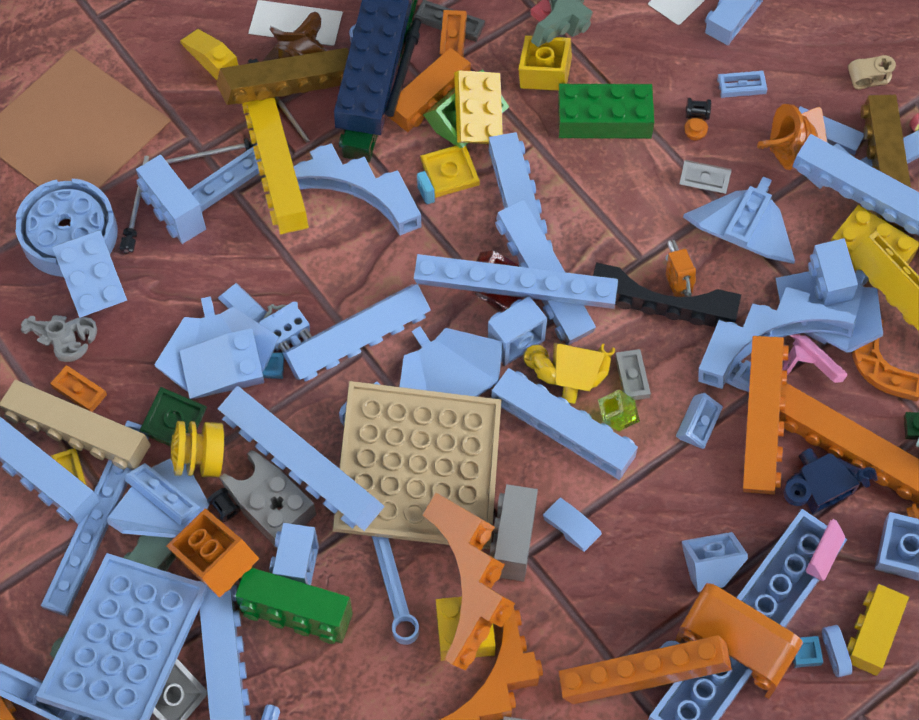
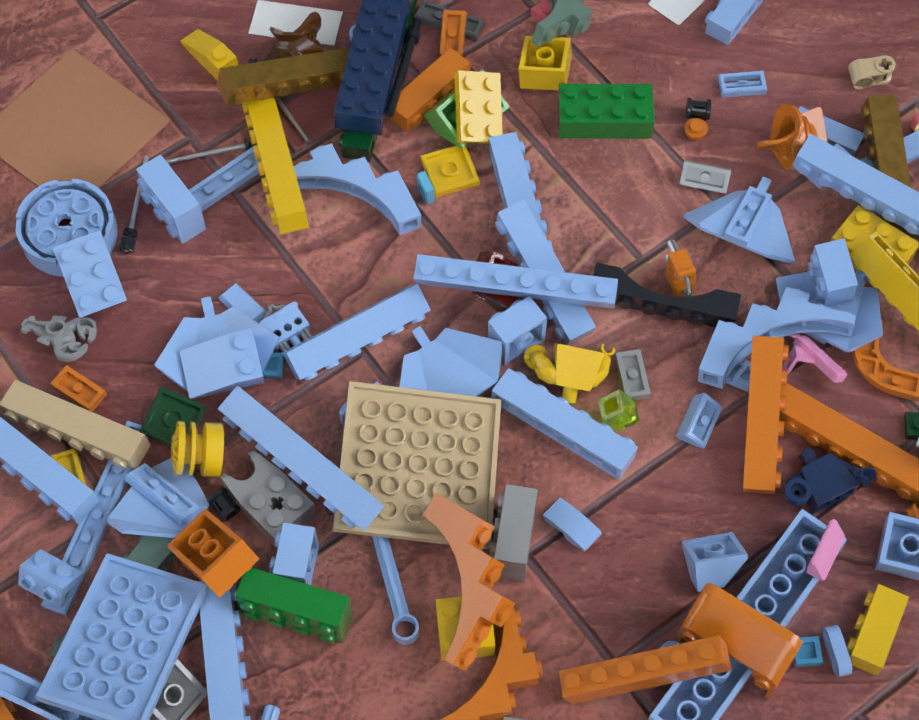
none -> light blue bracket [18,549,83,608]

